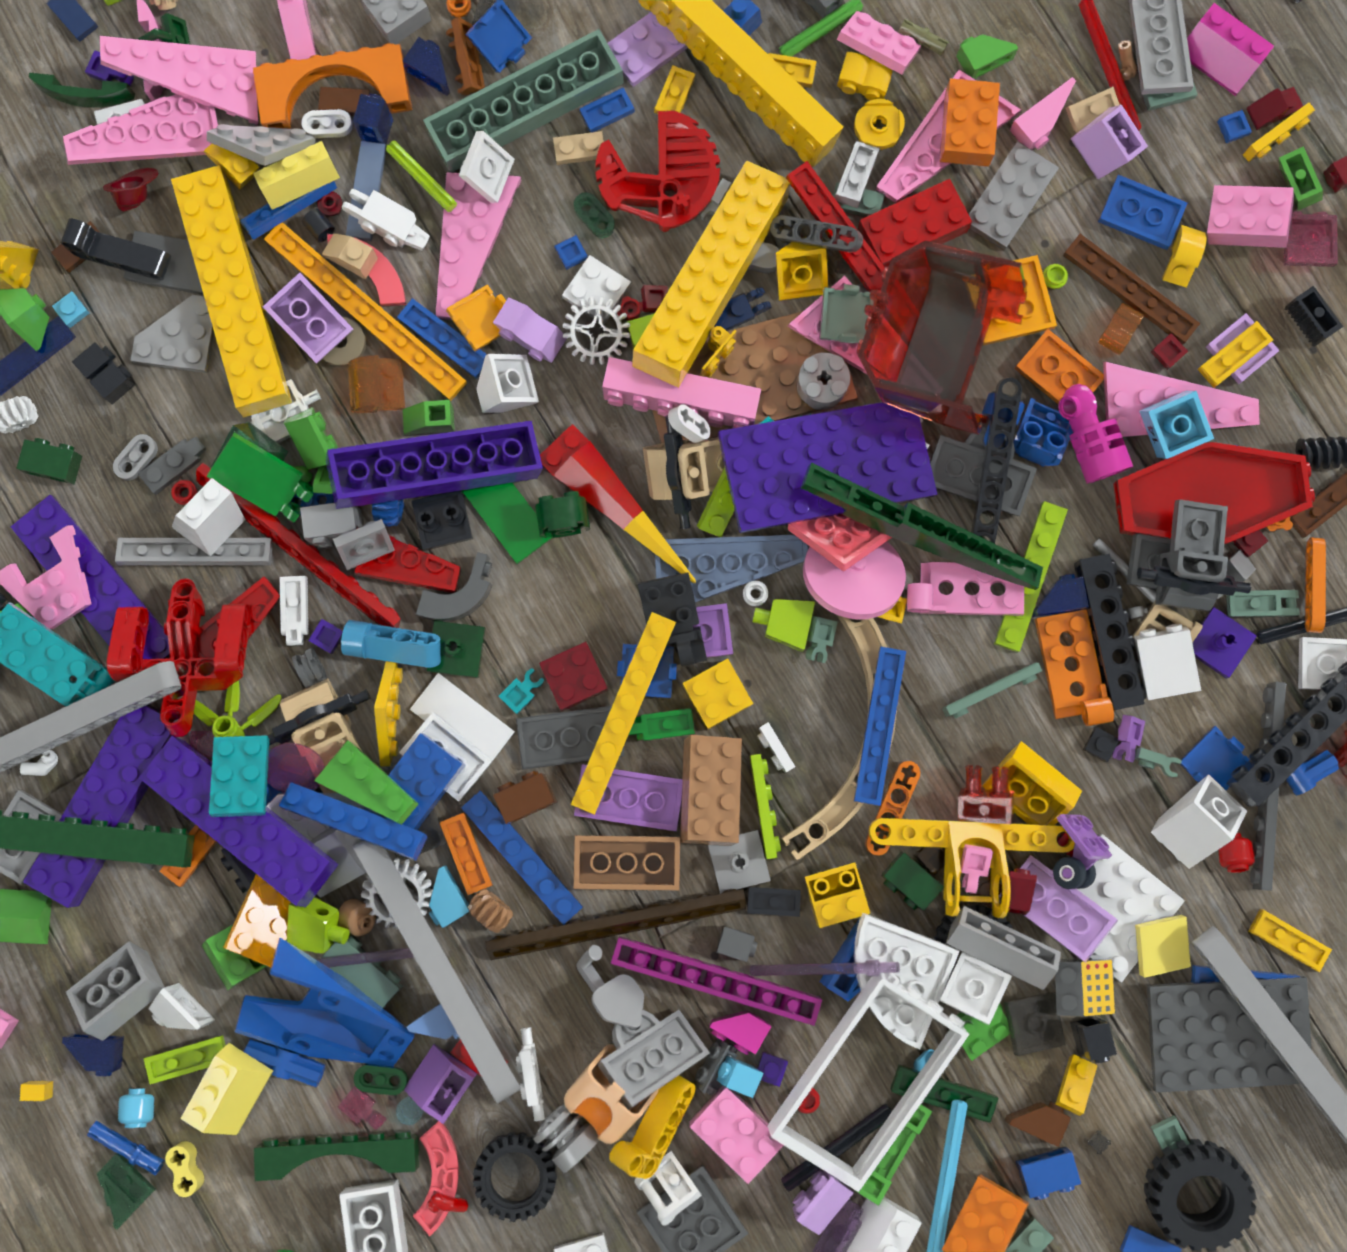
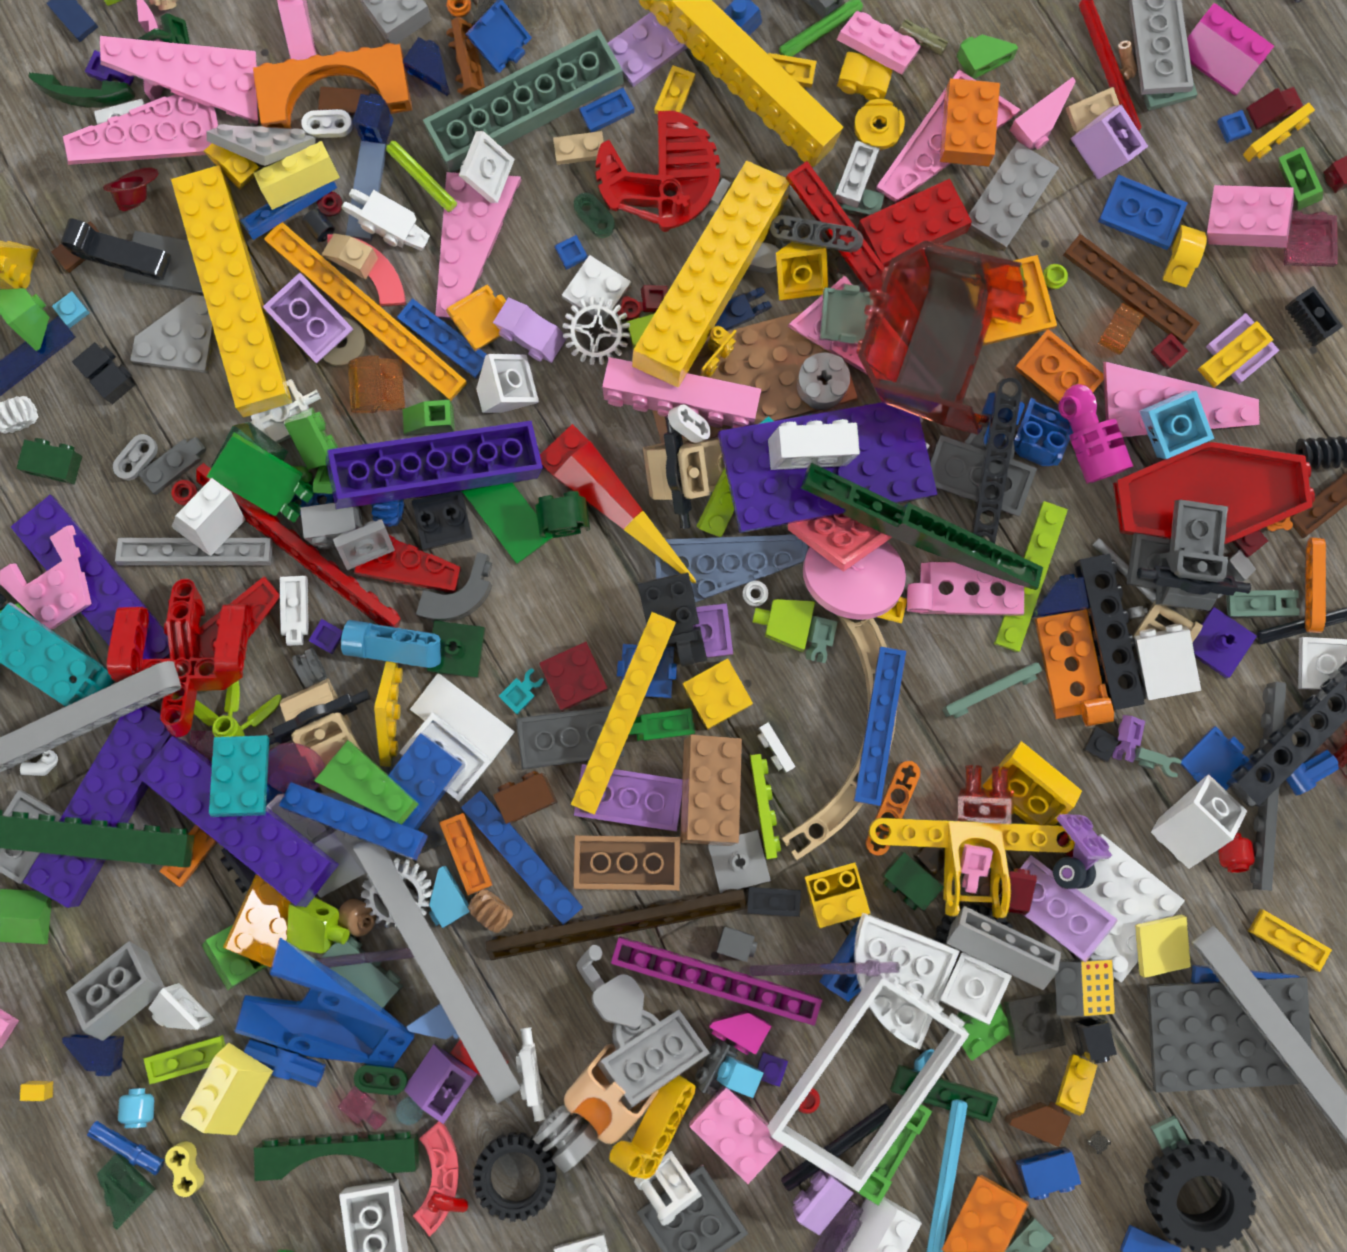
none -> white brick [768,420,860,470]

